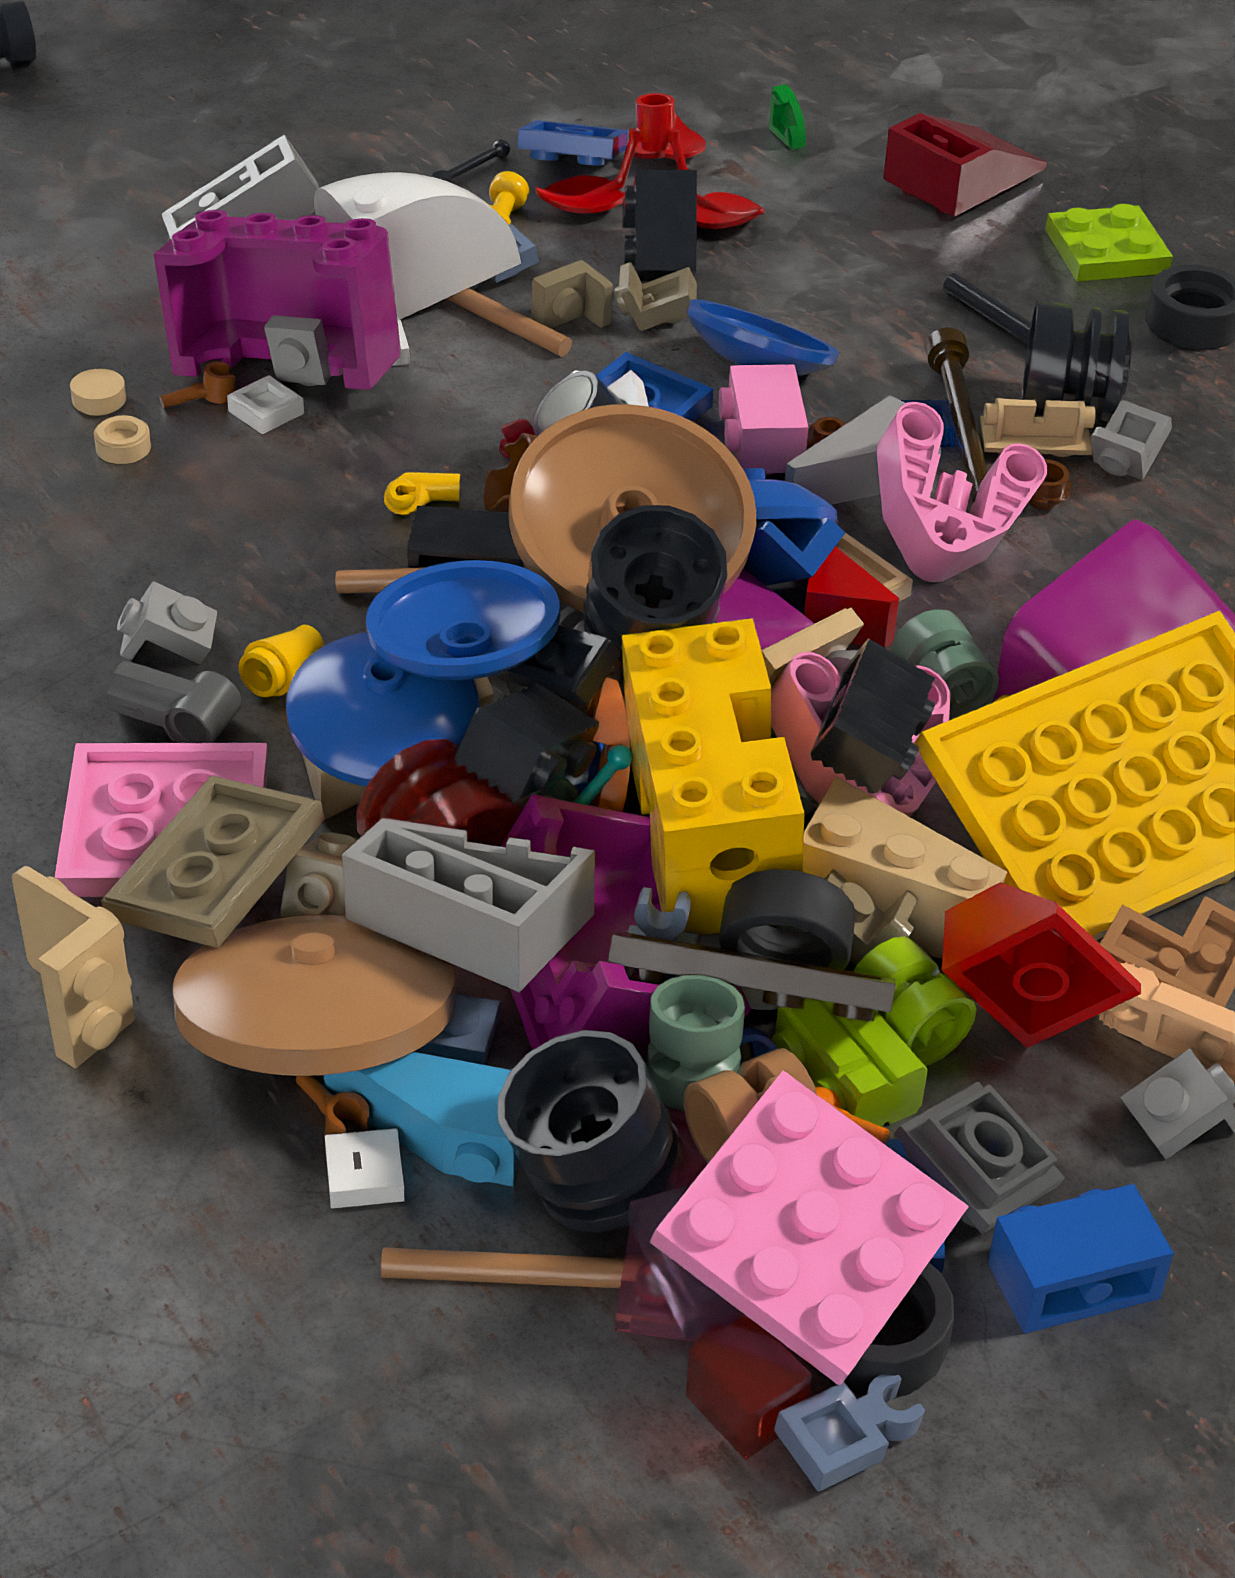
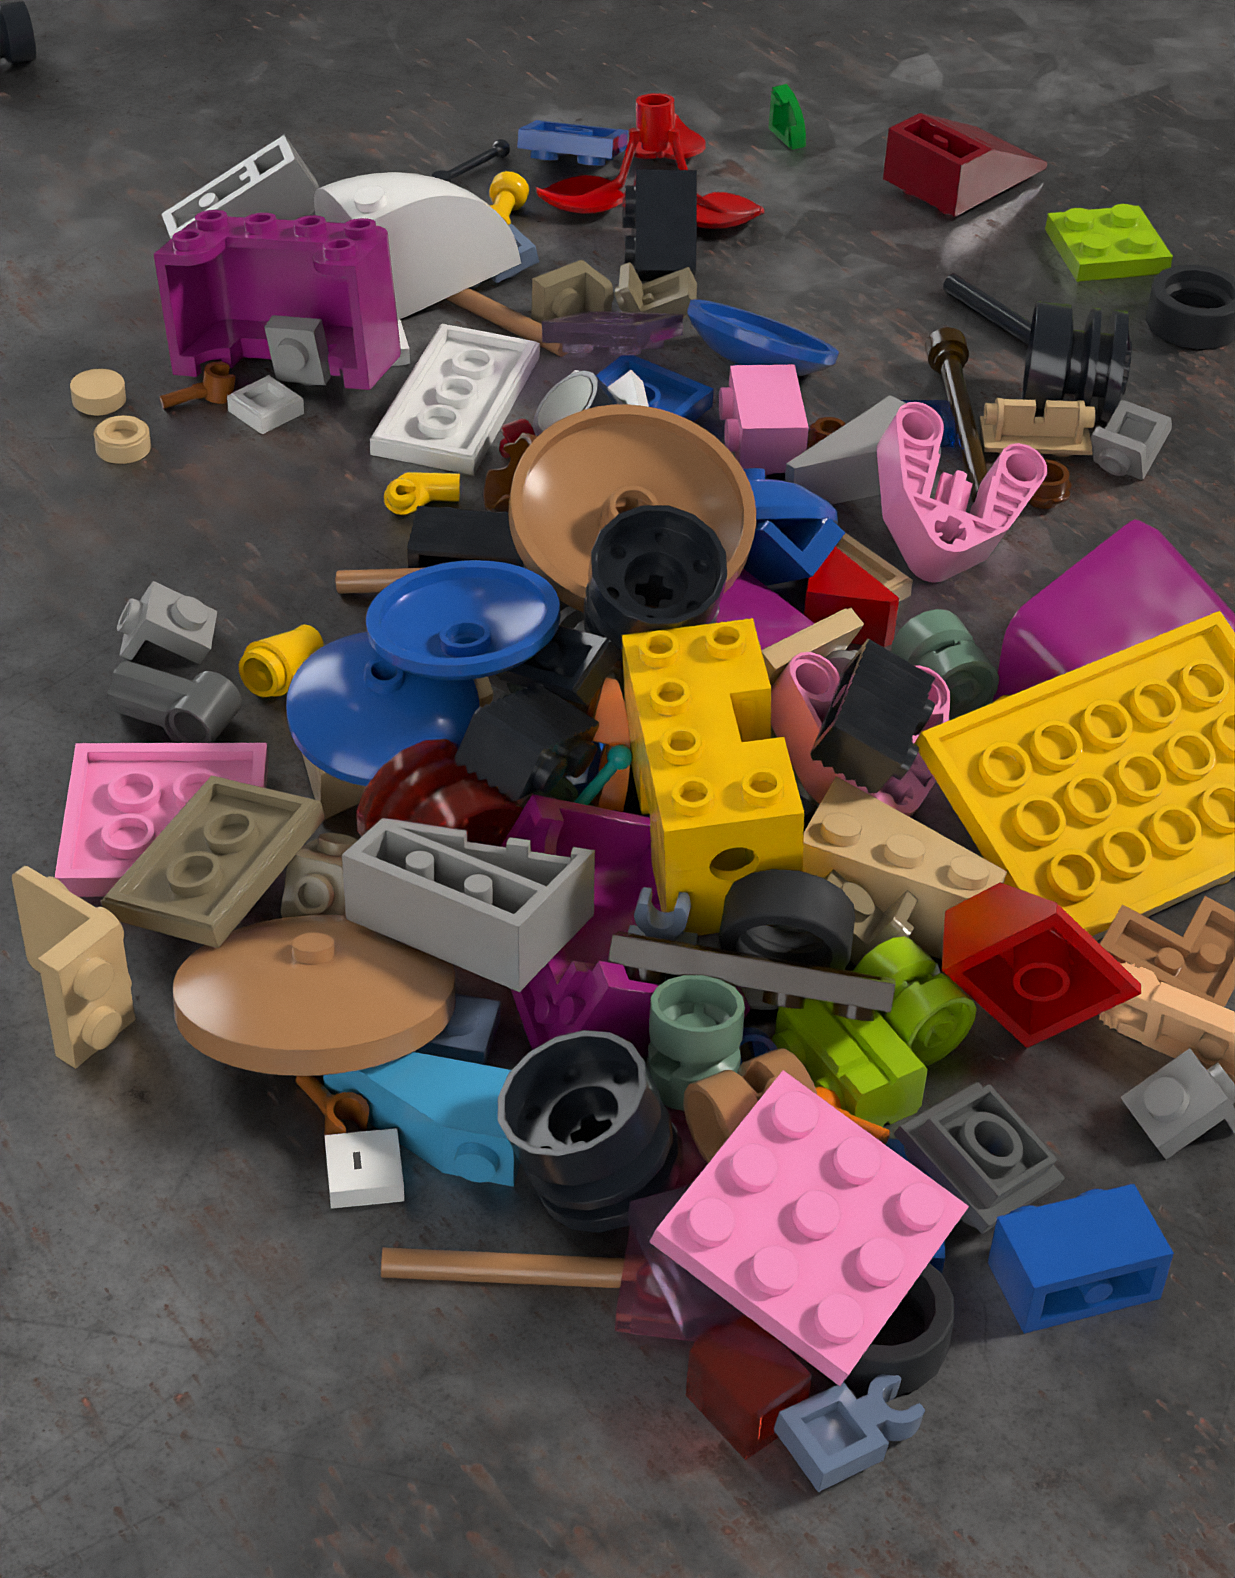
none -> white tile [370,324,540,476]
none -> clear purple plate [542,310,683,355]

